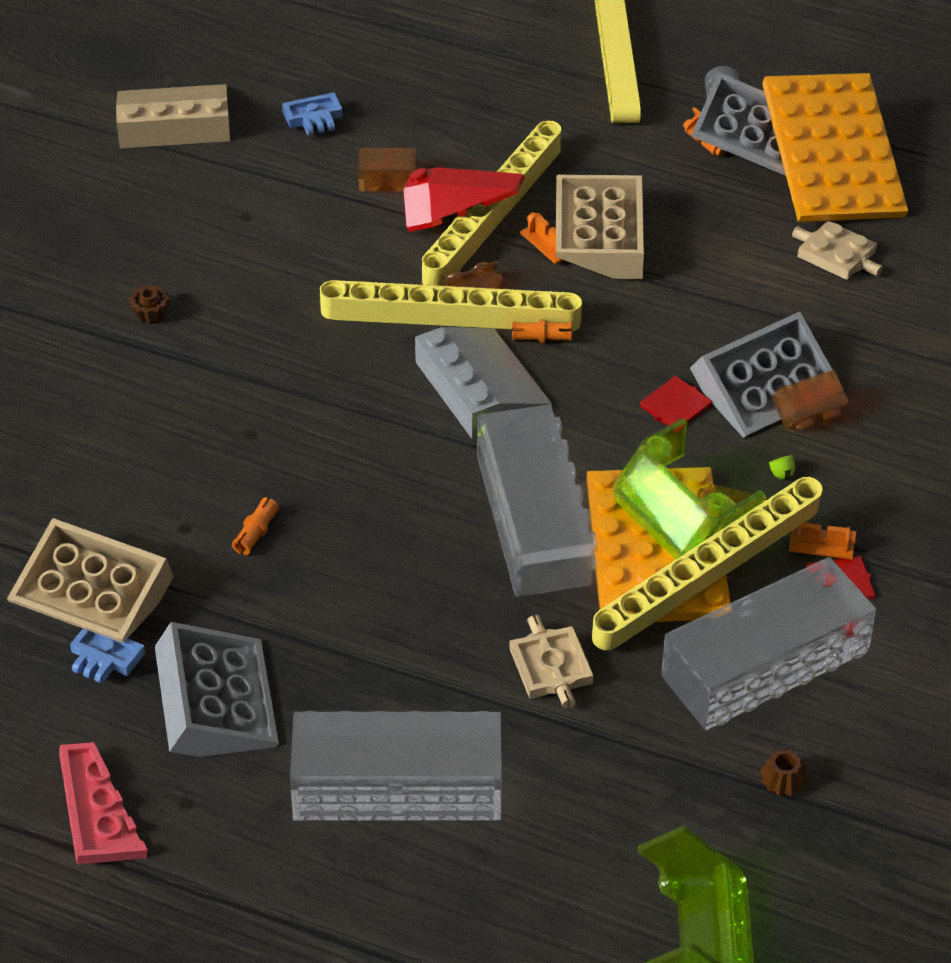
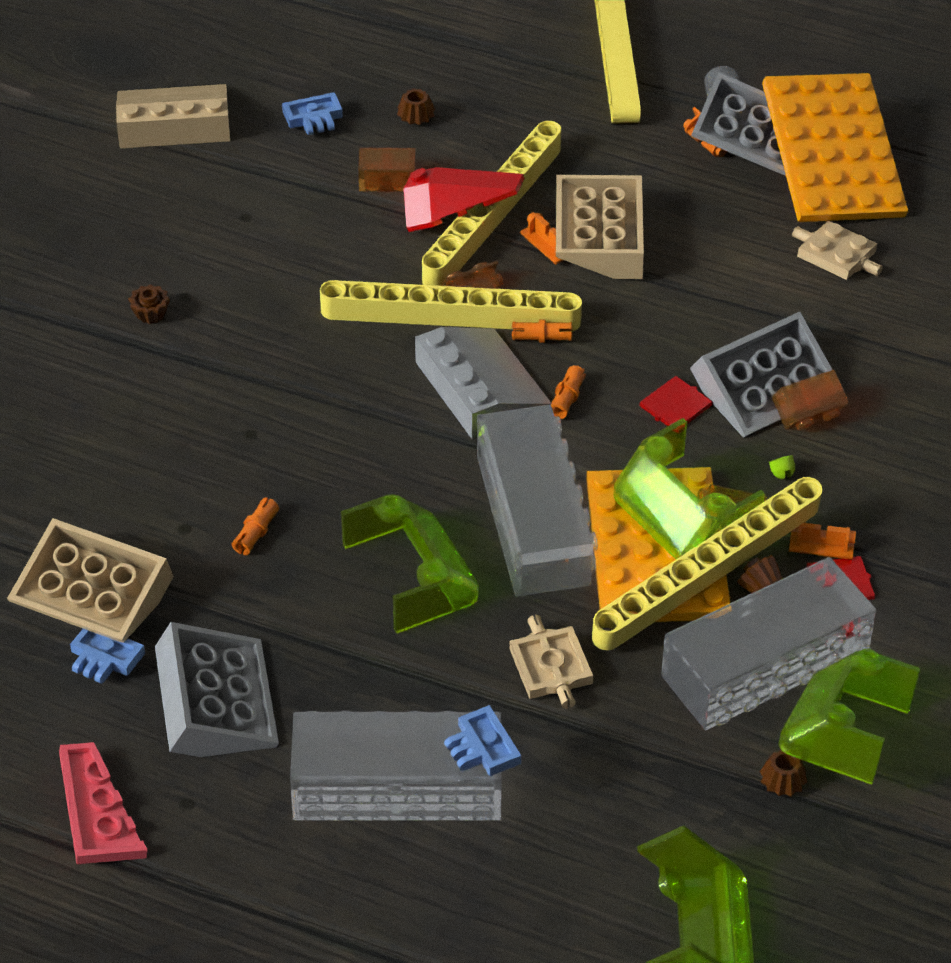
none -> clear neon green windscreen [341,494,479,634]
none -> reddish brown piece [397,88,435,125]
none -> medium blue hinge [444,705,521,776]
none -> orange pin [548,365,586,419]
none -> reddish brown piece [737,555,783,598]
none -> clear neon green windscreen [779,649,921,785]

